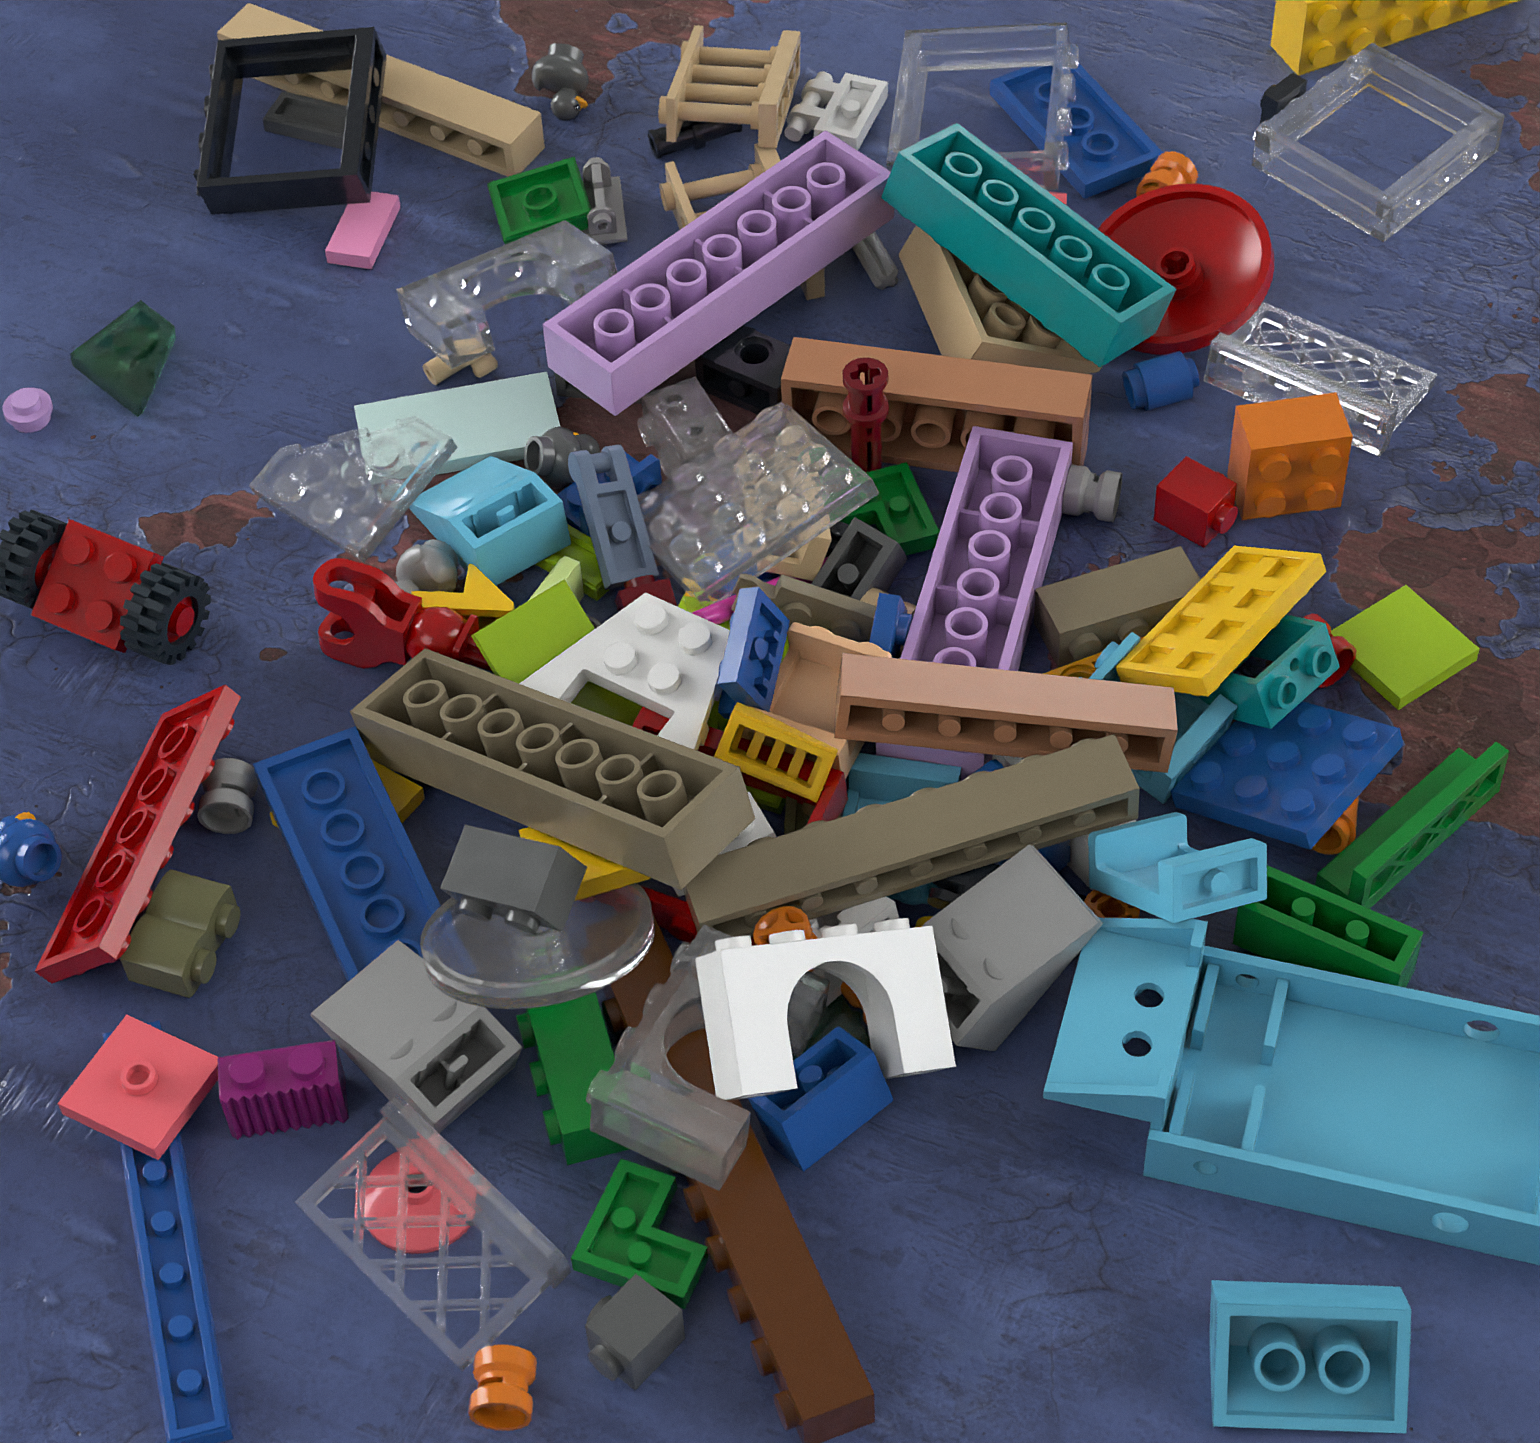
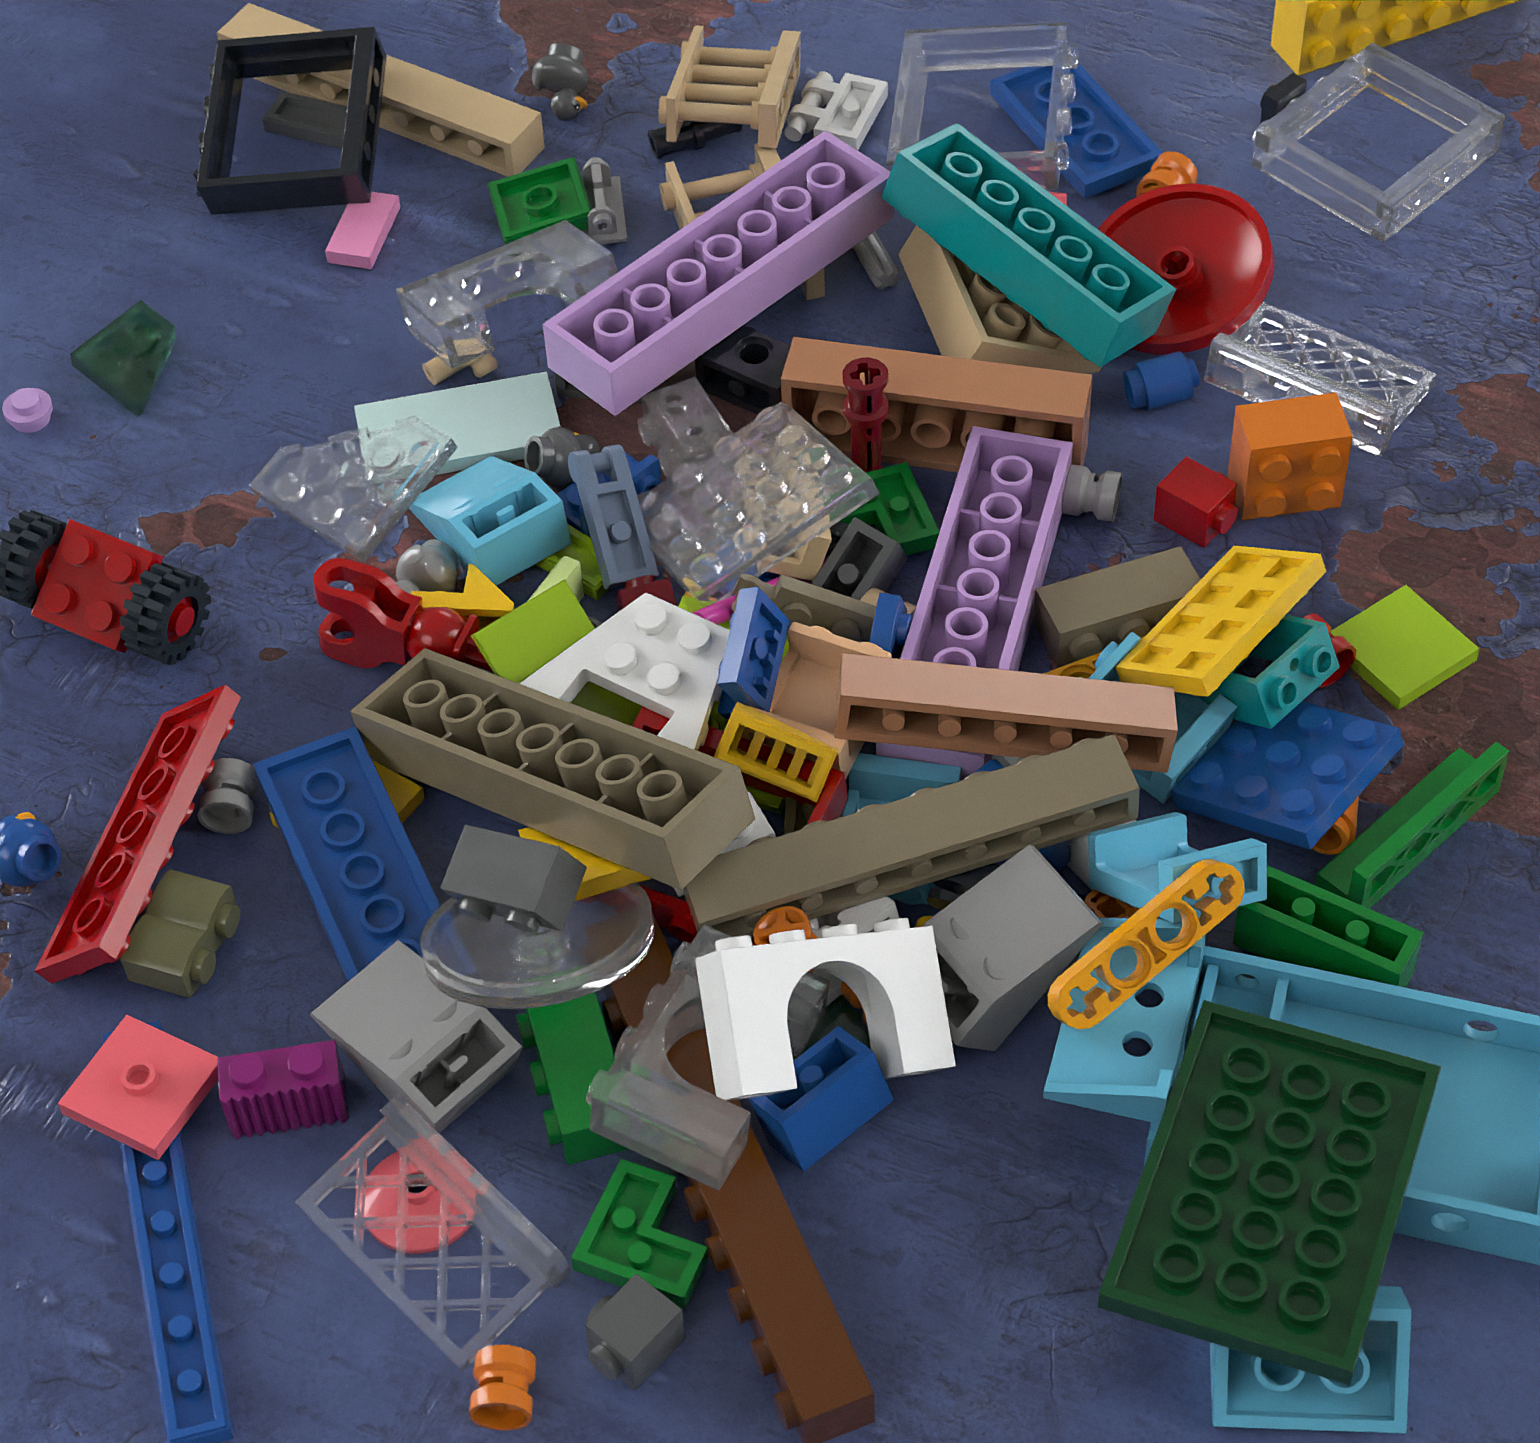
none -> light orange beam [1048,859,1245,1030]
none -> dark green plate [1098,1000,1441,1385]

